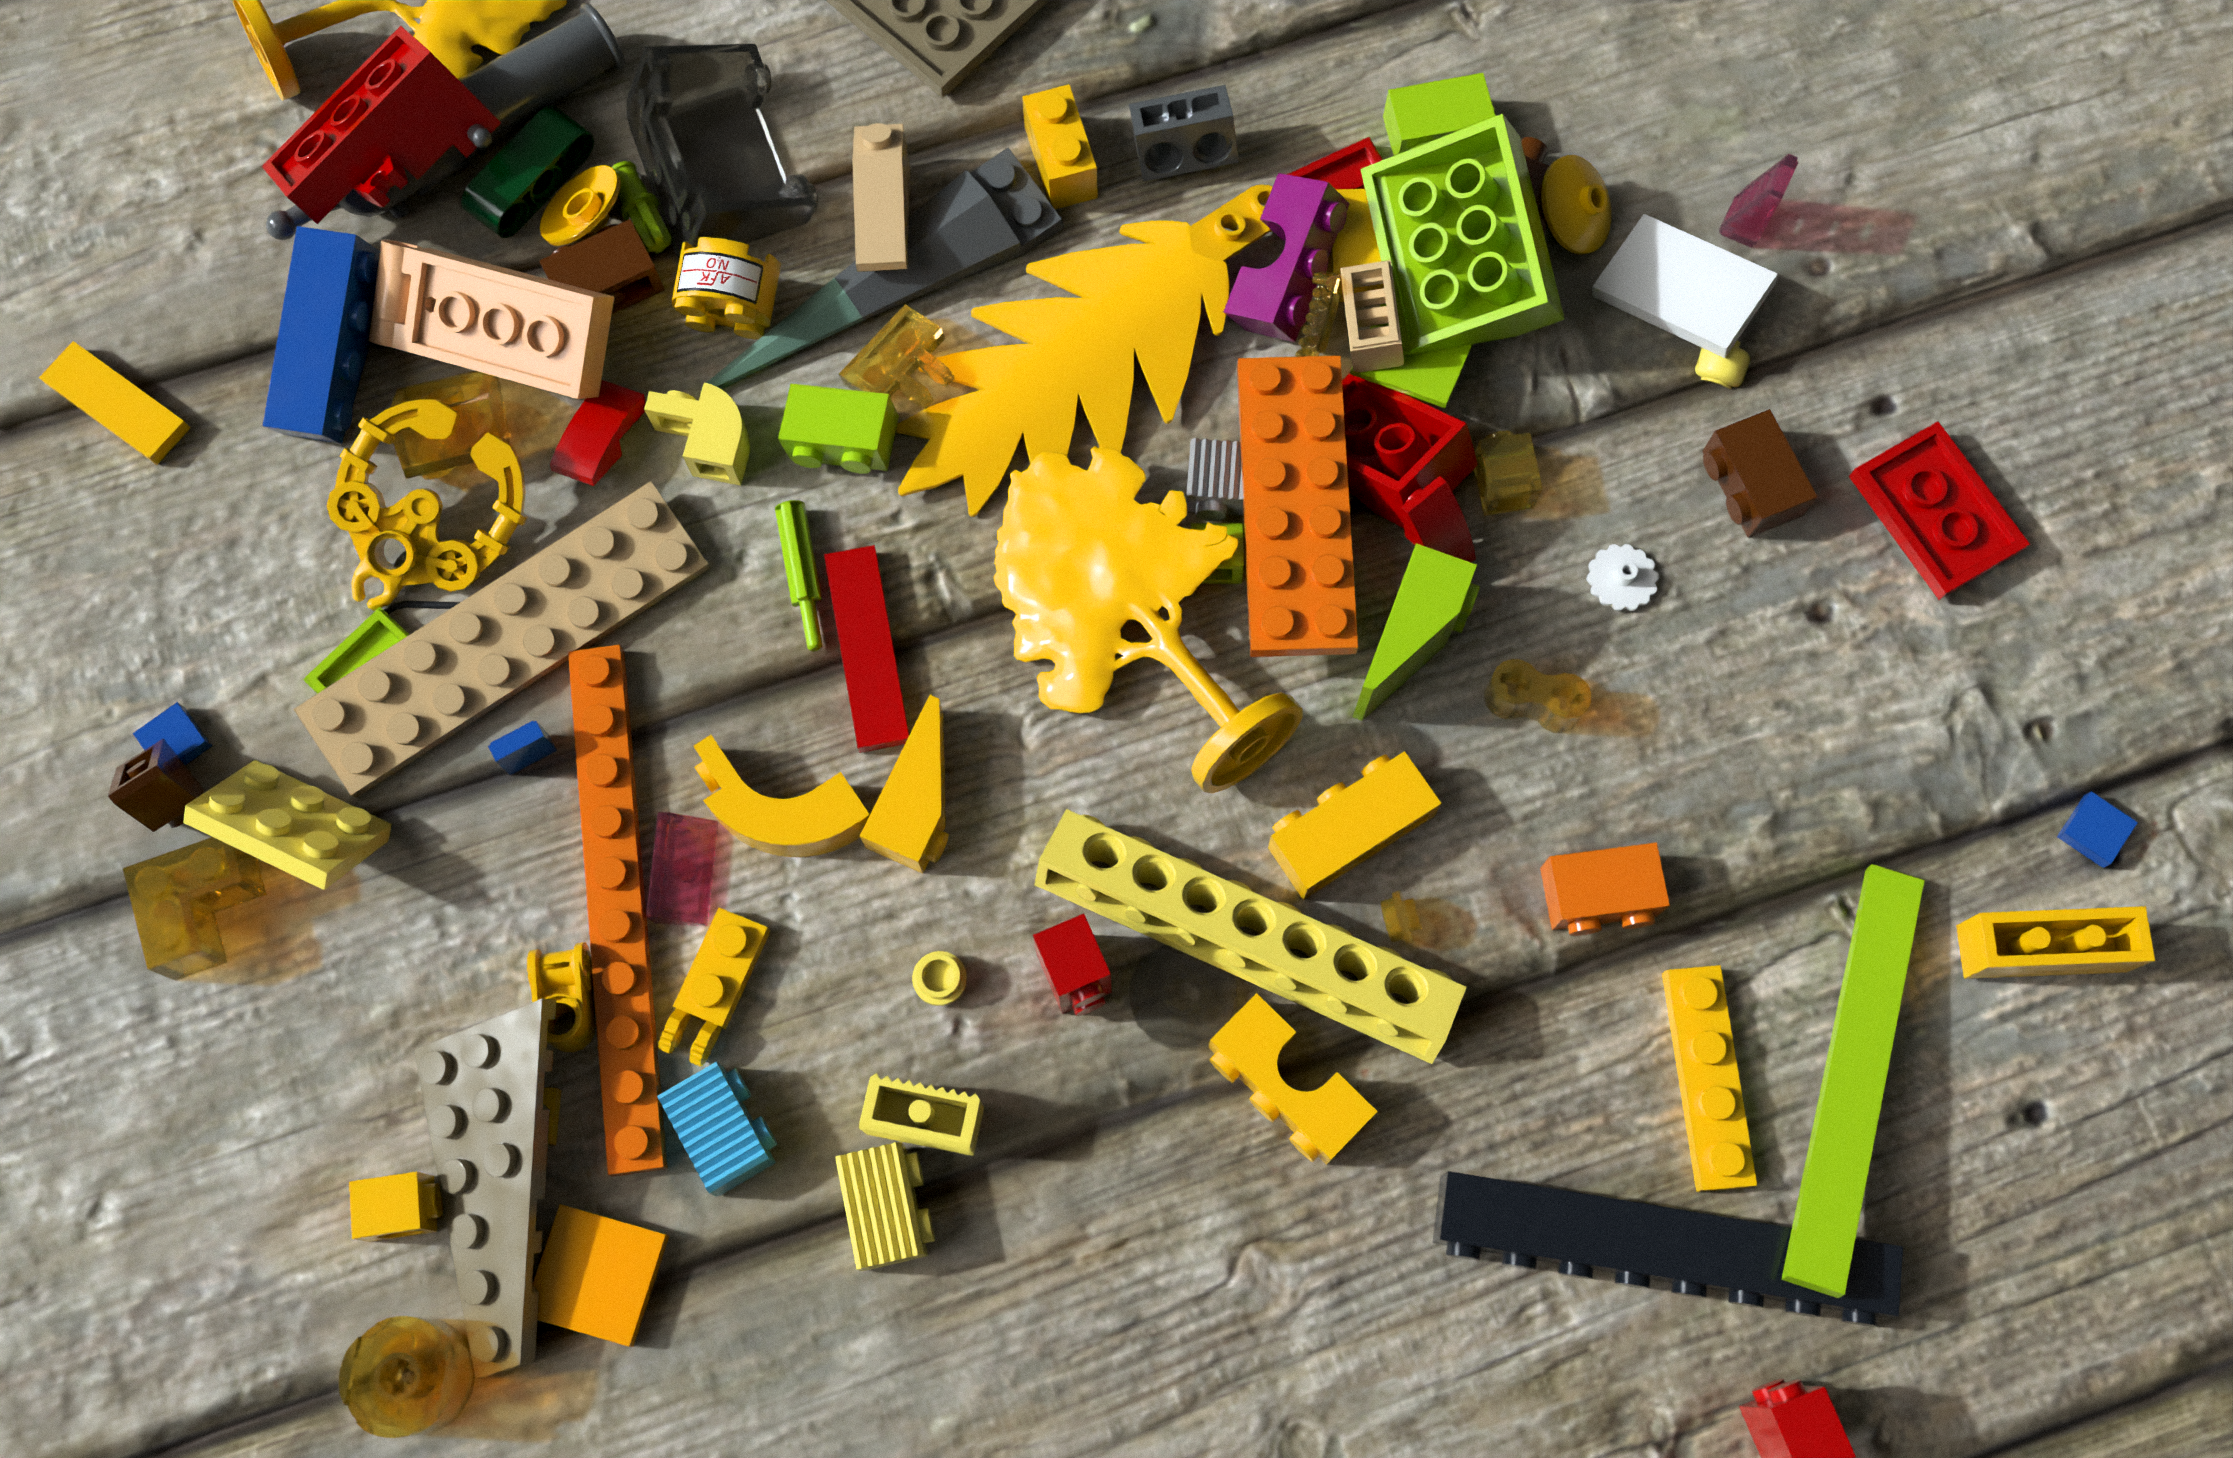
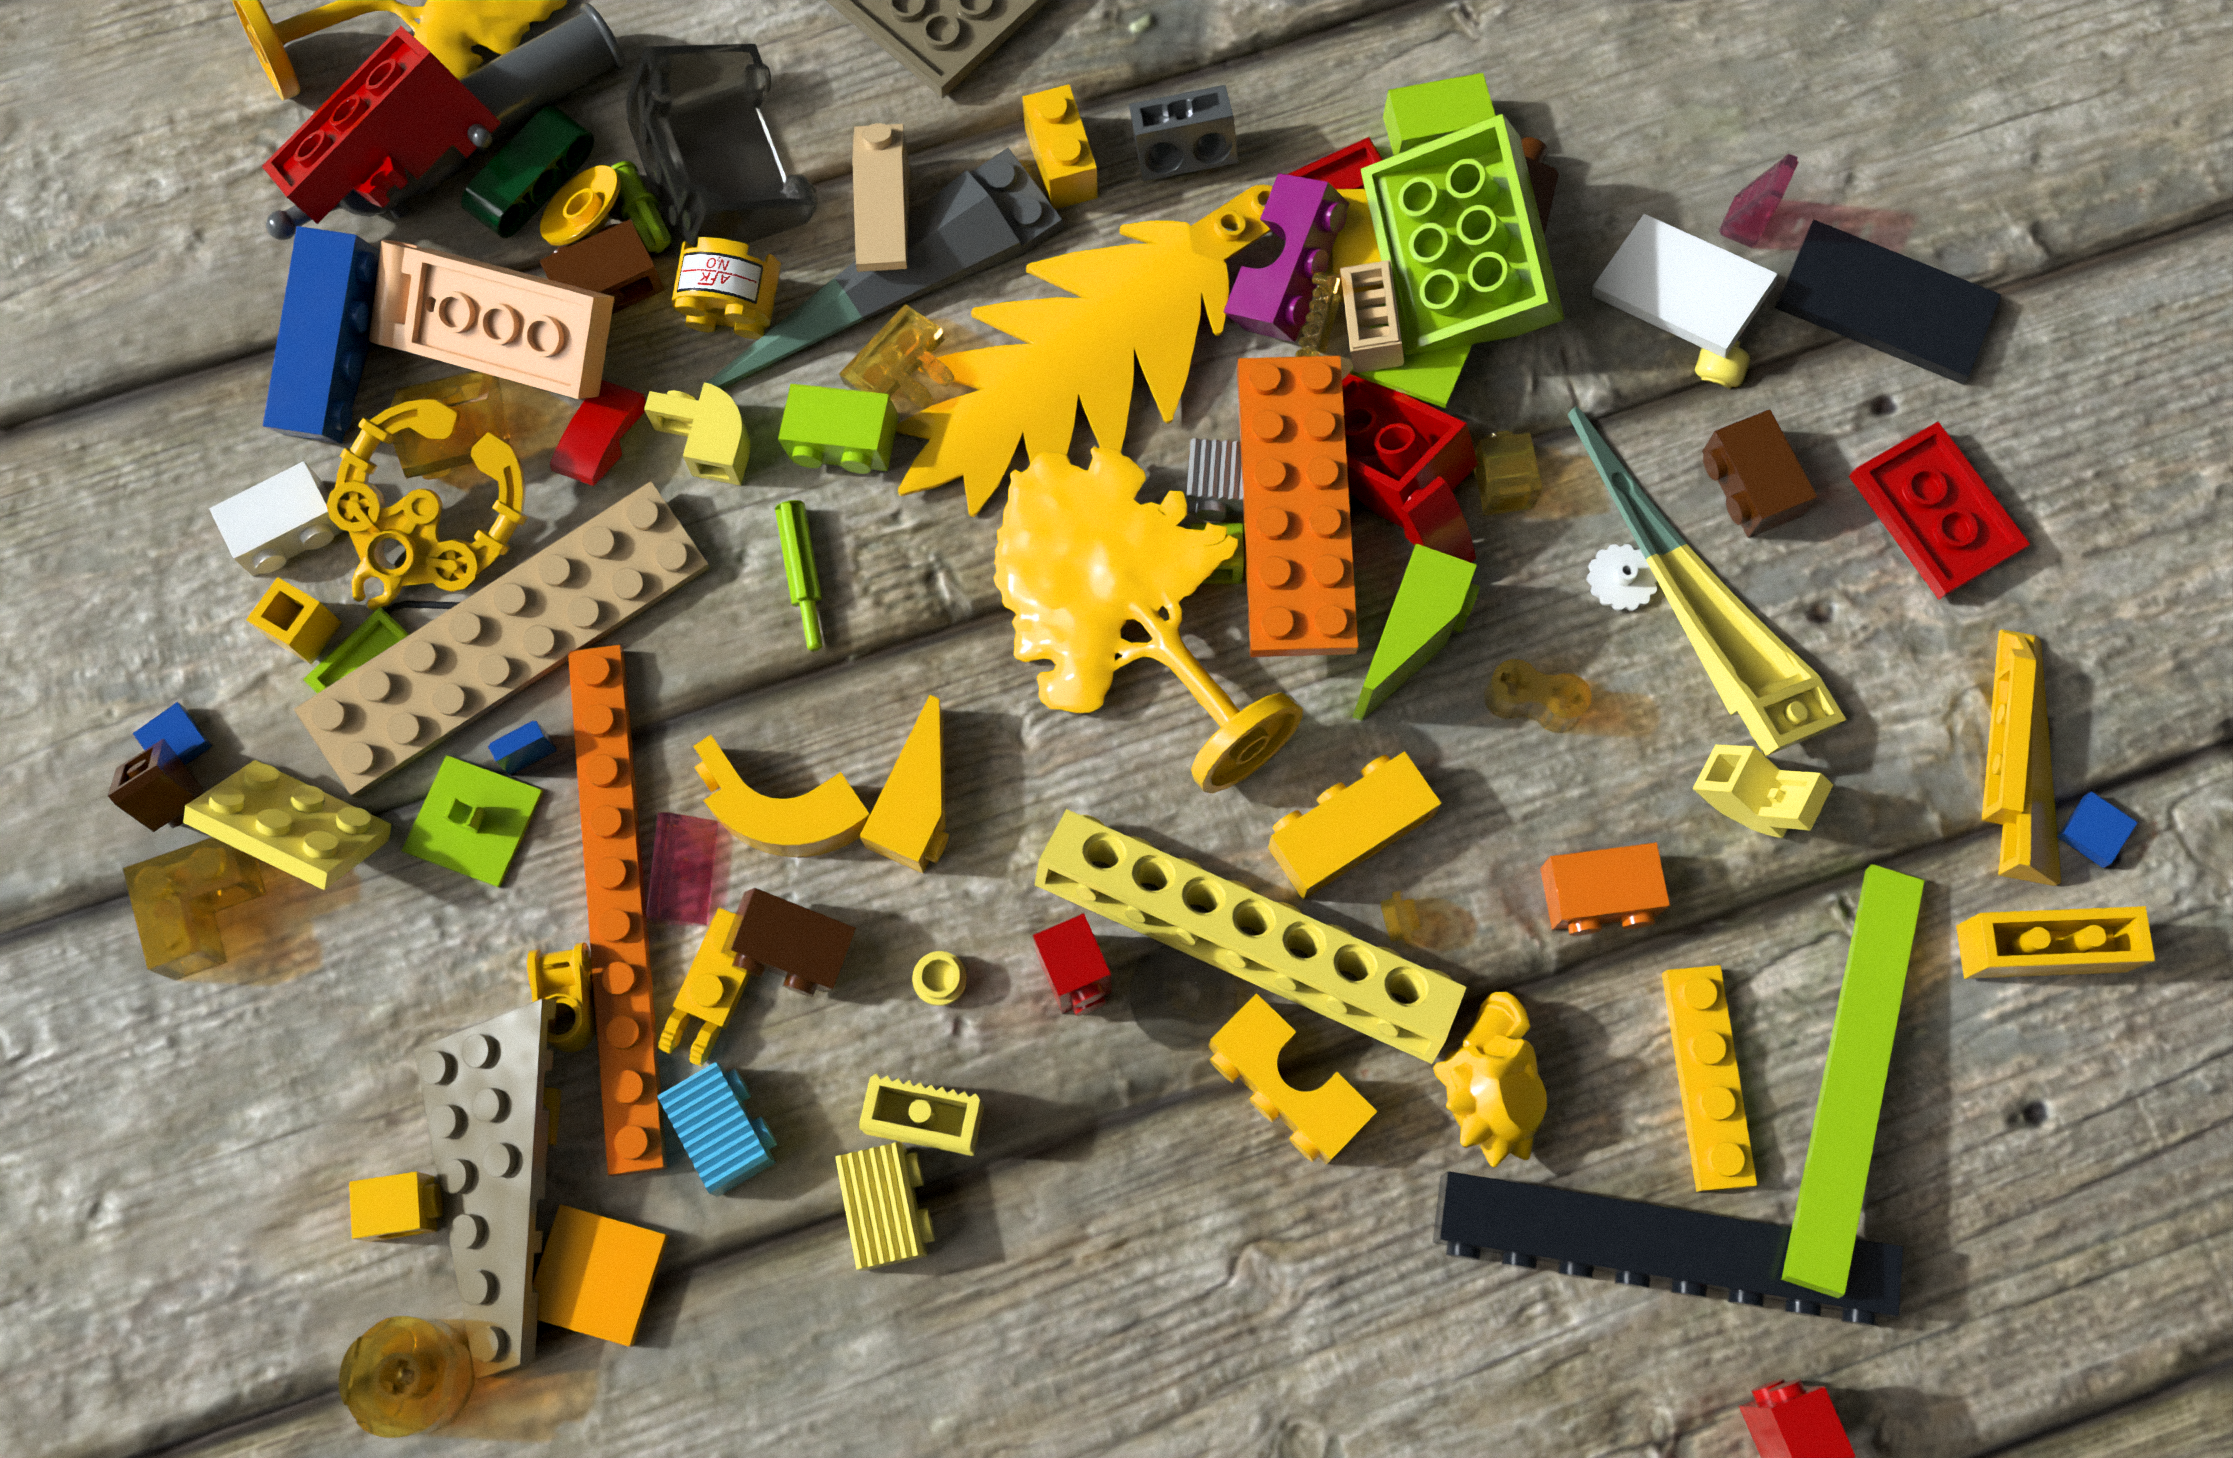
yellow tile [39,341,191,465] -> none
red tile [824,545,910,753] -> none
yellow dish [1541,155,1611,255] -> none
none -> white brick [209,461,345,577]
none -> yellow brick [246,577,342,665]
none -> lime piece [401,755,543,888]
none -> reddish brown brick [721,888,856,997]
none -> yellow head [1433,992,1547,1168]
none -> light yellow plate [1568,406,1846,757]
none -> light yellow brick [1693,744,1833,838]
none -> black tile [1774,219,2001,384]
none -> yellow wedge [1982,629,2061,886]

